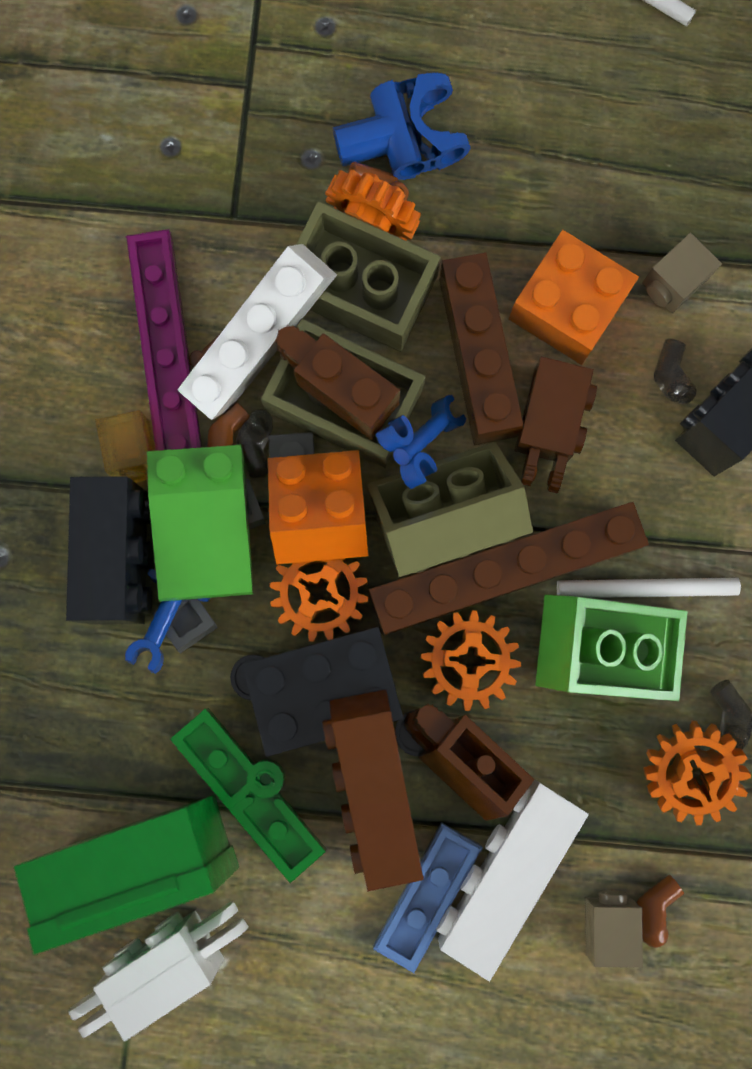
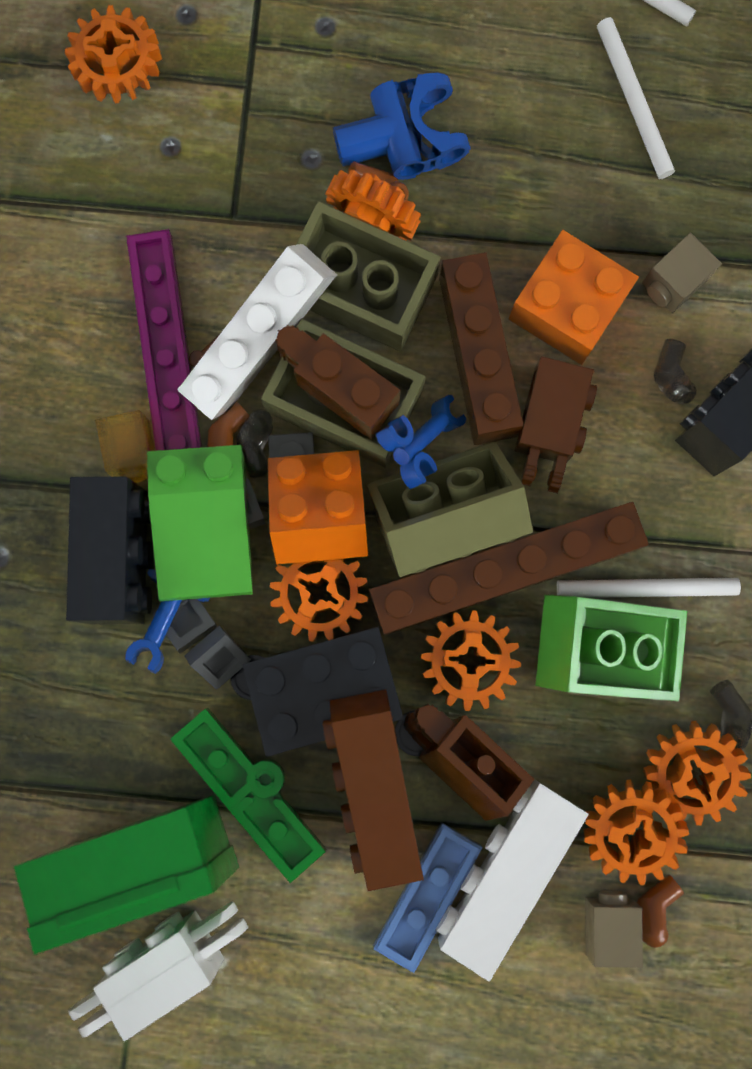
none -> orange gear [65,5,162,104]
none -> dark grey plate [184,625,251,690]
none -> orange gear [584,779,689,885]
none -> white bar [597,17,675,179]

